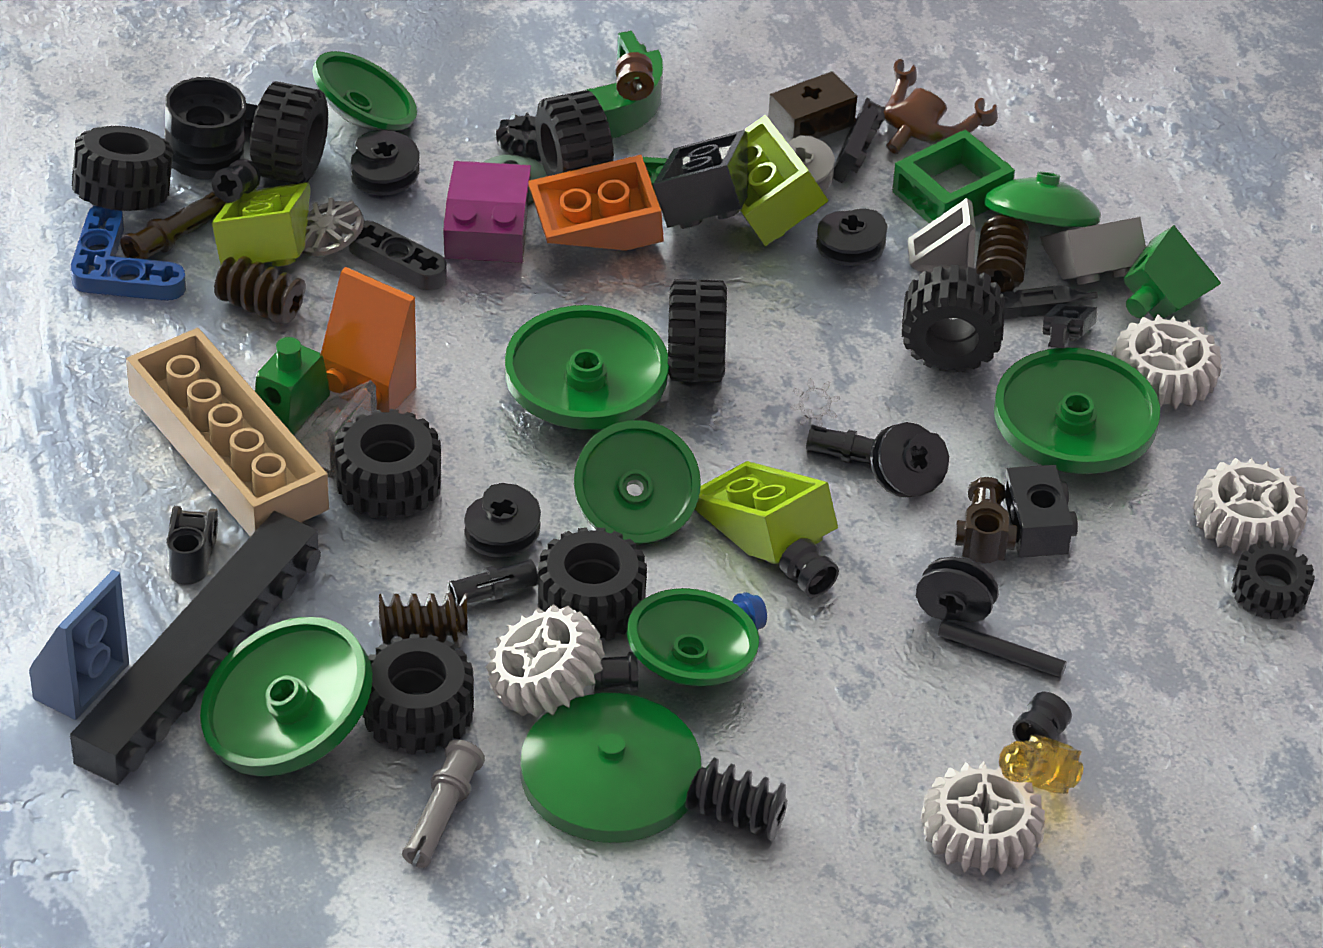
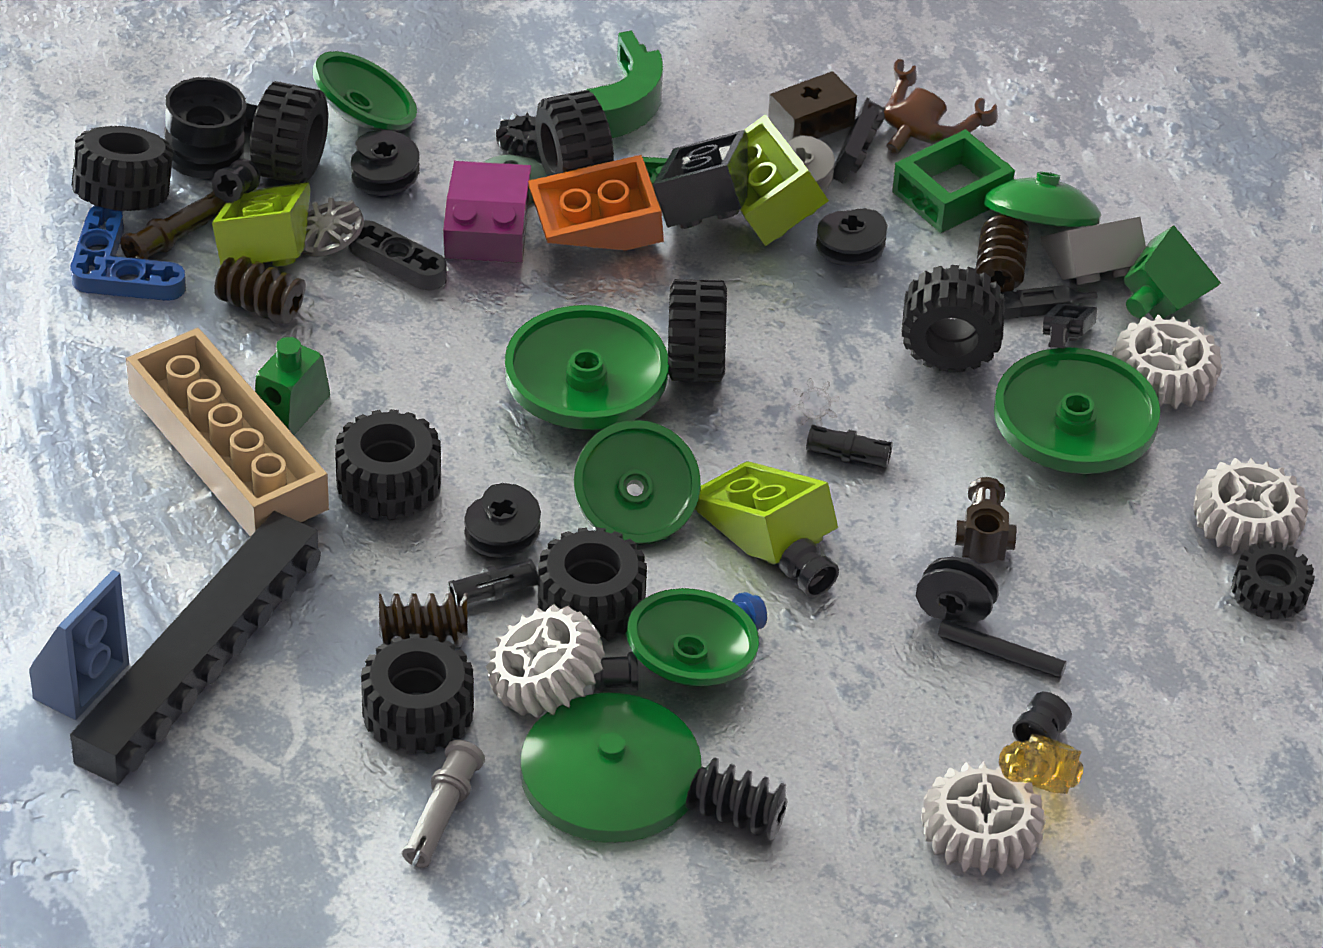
black piece [166,506,218,585] -> none
green dish [200,617,372,776] -> none
clear slope [293,380,377,479] -> none
orange slope [321,267,417,412] -> none
reddish brown wheel [615,52,654,101] -> none
black piece [870,422,949,497] -> none
light grey slope [907,198,975,273] -> none
black brick [1003,465,1078,558] -> none

